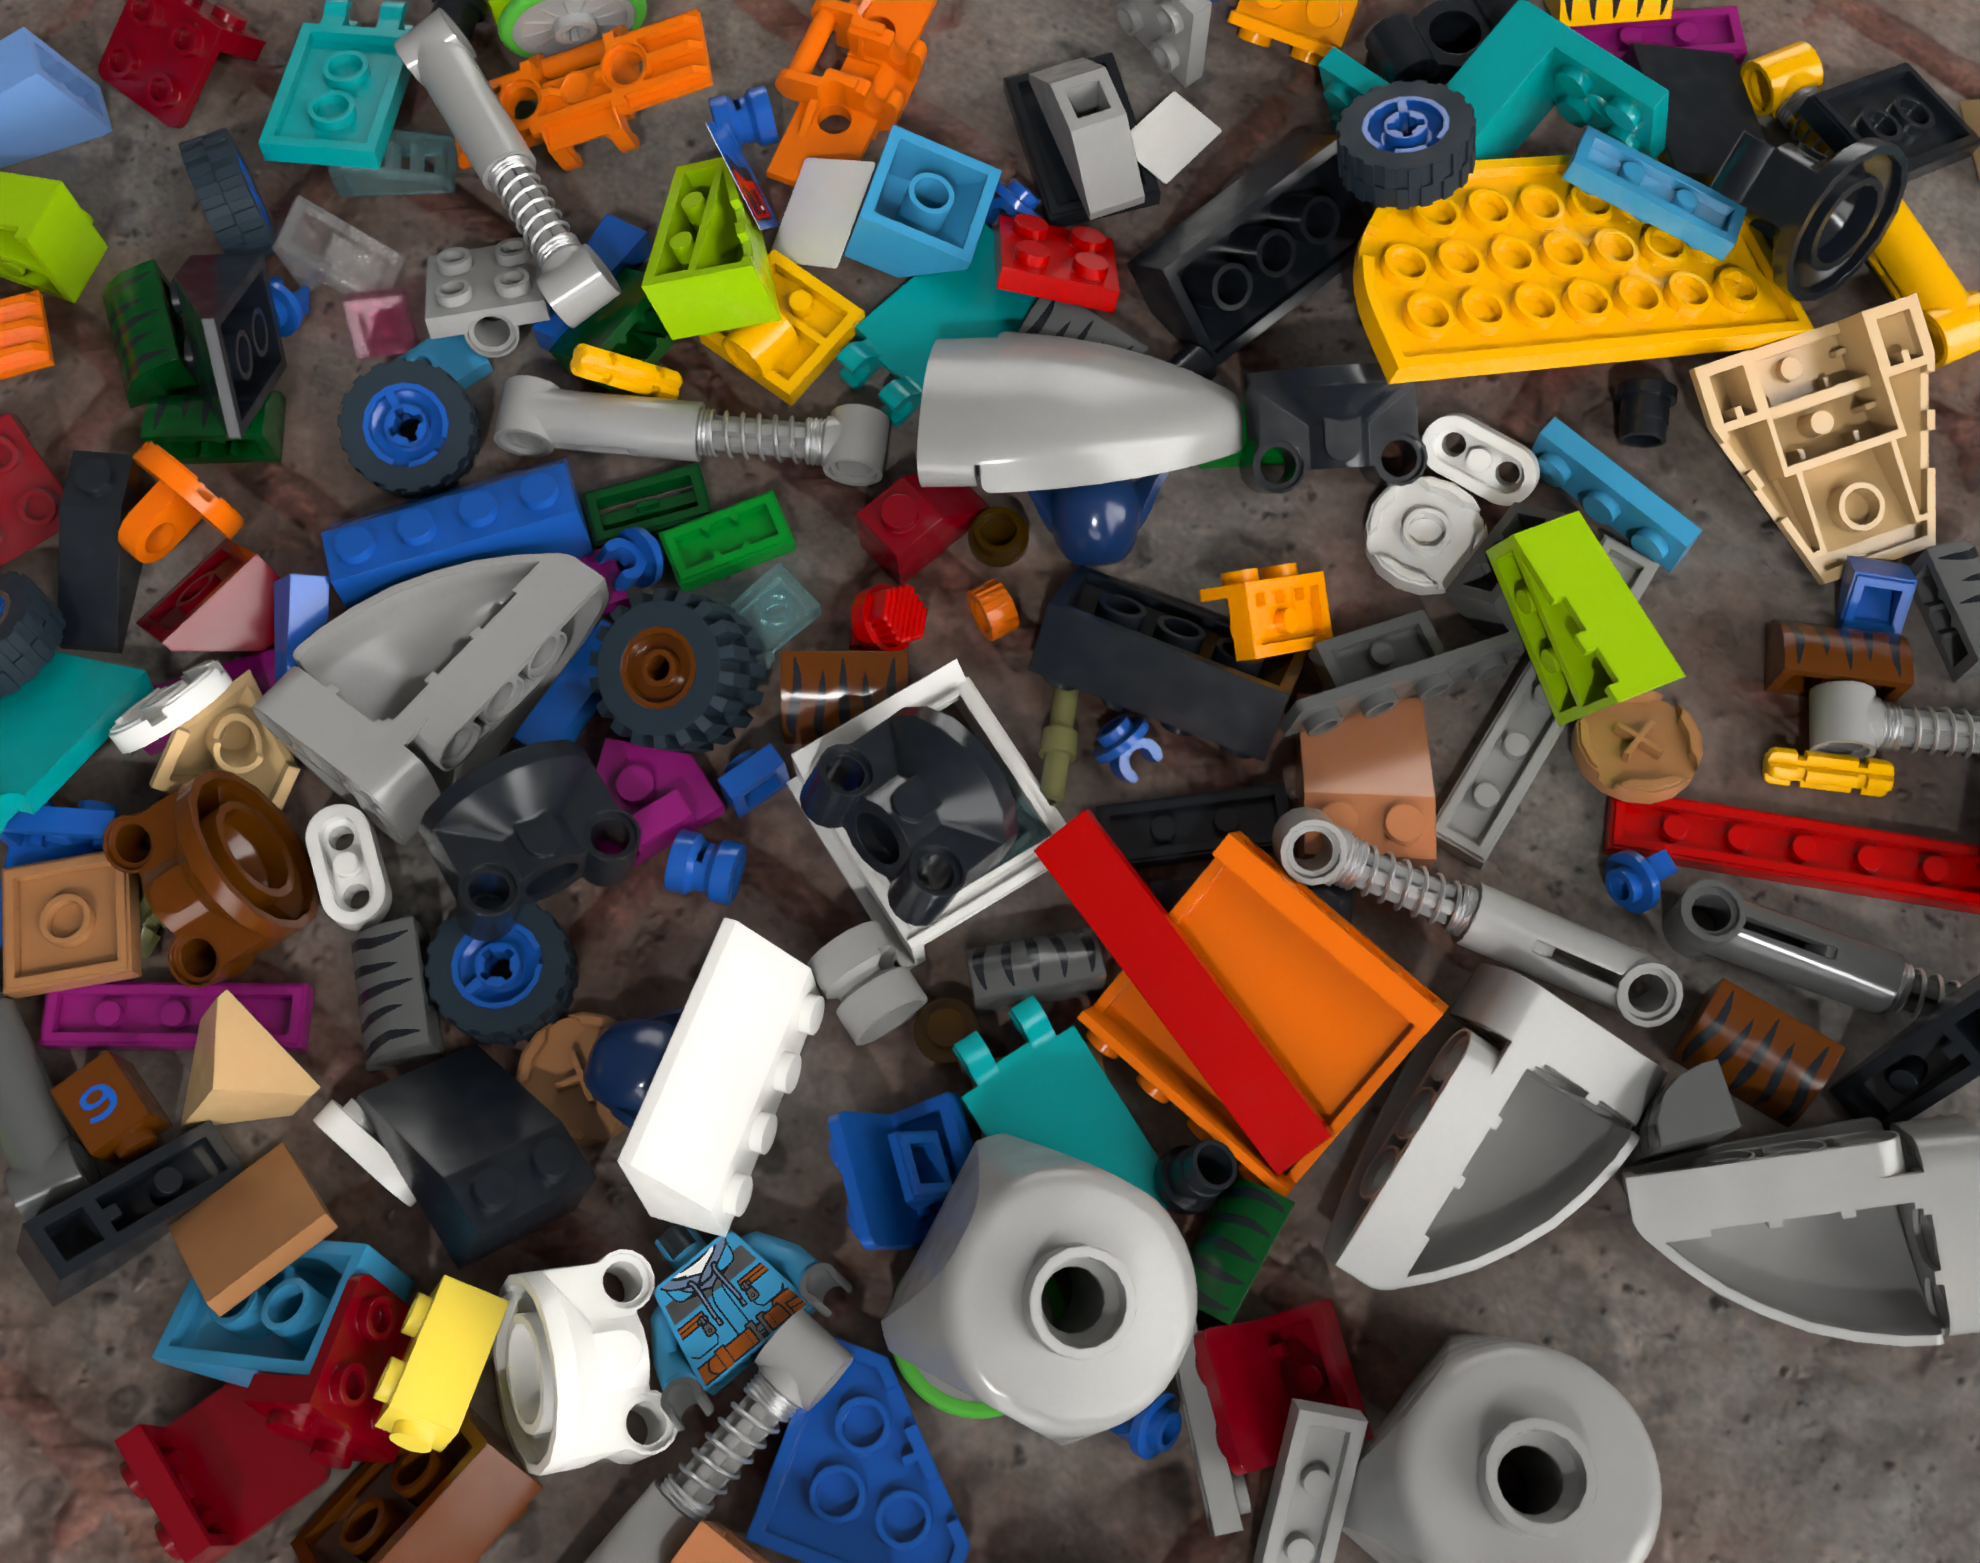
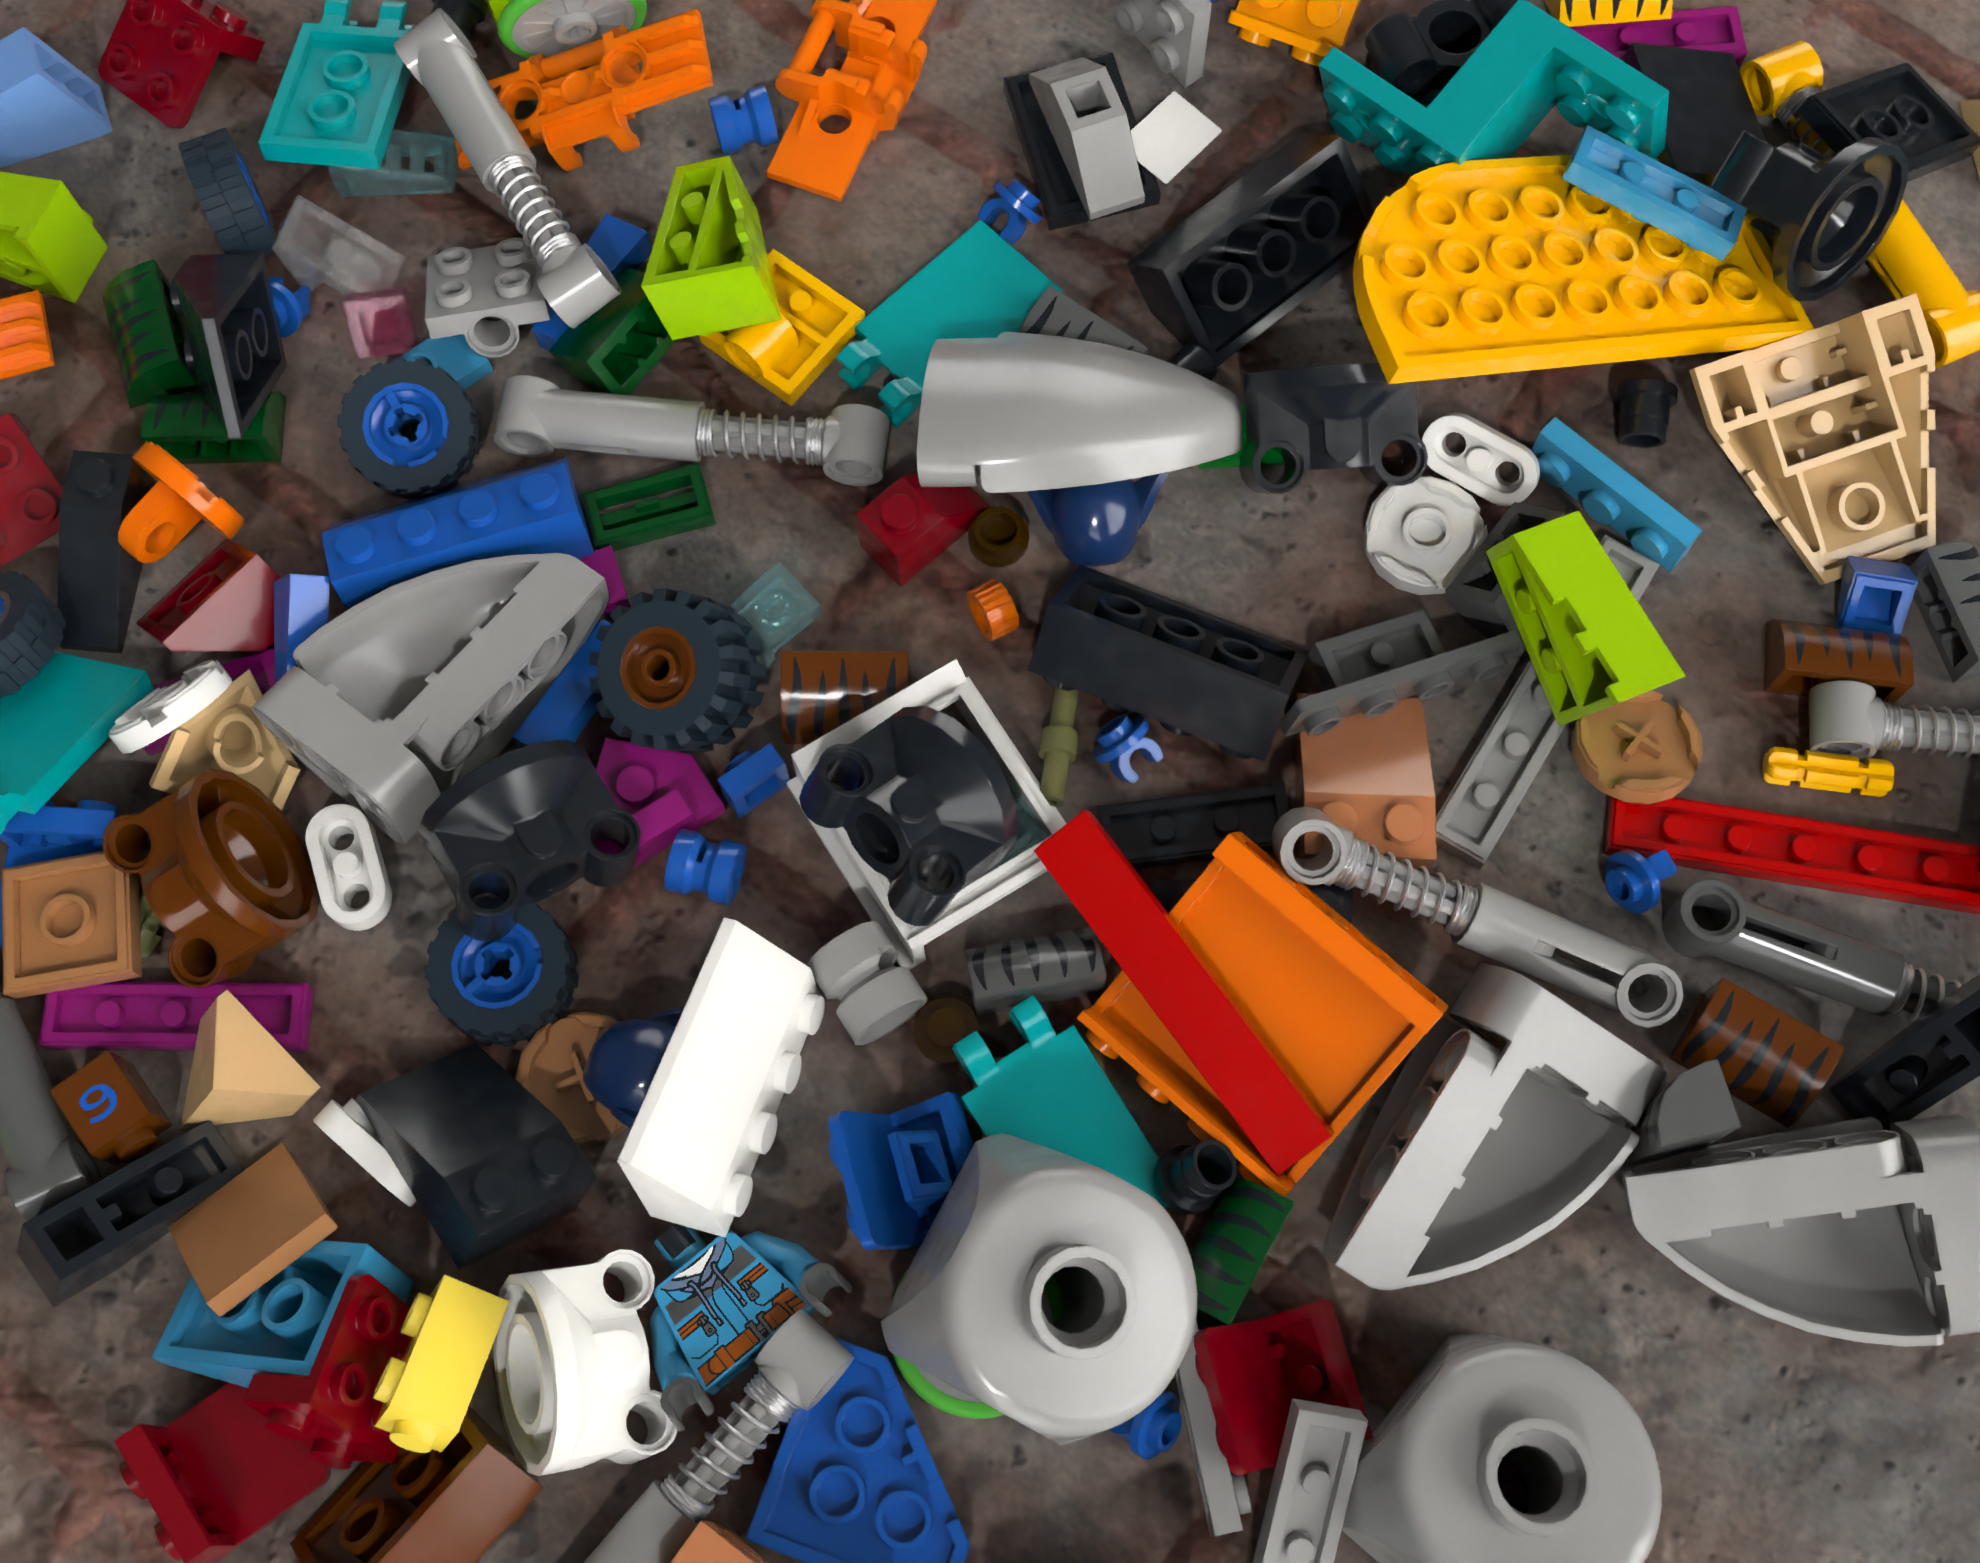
dark grey brick [351,916,445,1072] -> none
yellow axle [570,343,683,399] -> none
blue plate [595,526,665,591] -> none
green plate [658,490,796,592] -> none
sticker [706,122,779,230] -> none
white sticker [770,158,875,268] -> none
dark azure slope [843,125,1002,278] -> none
red piece [849,583,927,651] -> none
red plate [994,214,1120,313] -> none
light orange bracket [1199,562,1333,662] -> none
black wheel [1336,80,1476,210] -> none

